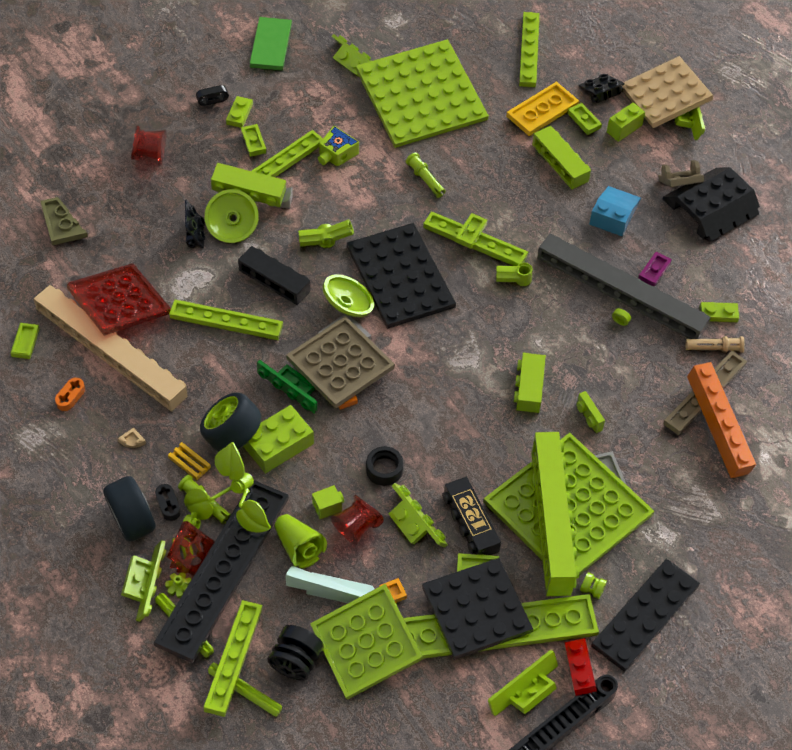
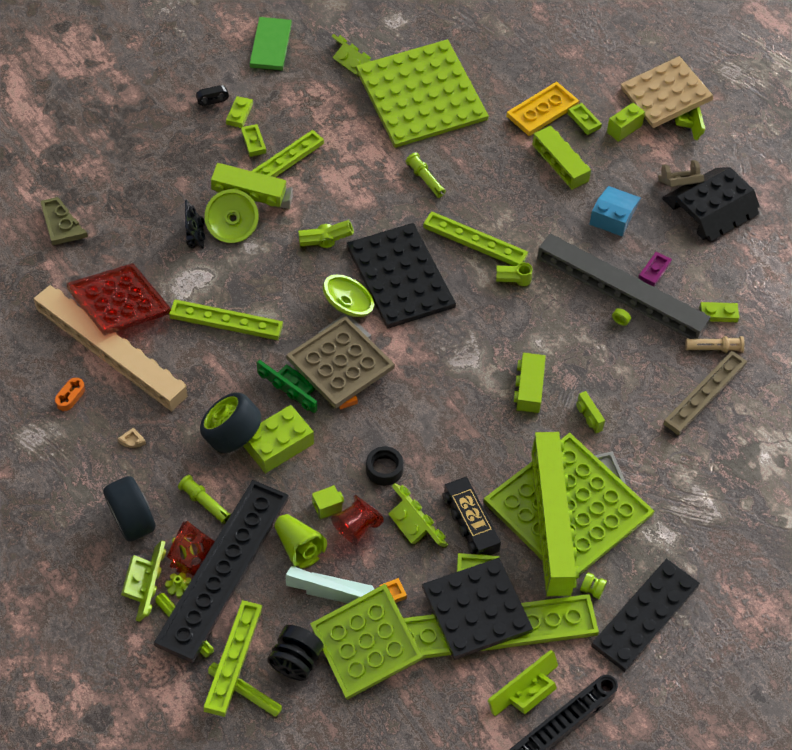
lime tile [11,323,40,359] -> none
clear red hat [131,125,167,162] -> none
black beam [155,484,180,521] -> none
yellow tile [168,442,211,480] -> none
lime plate [183,512,201,536] -> none
lime plant [184,442,271,533] -> none
black brick [238,246,311,305] -> none
lime torso [318,126,359,166] -> none
lime plate [455,213,488,249] -> none
lime plate [519,12,540,88] -> none
red plate [564,638,597,696] -> none
black hinge [579,74,625,103] -> none
orange brick [687,362,756,478] -> none

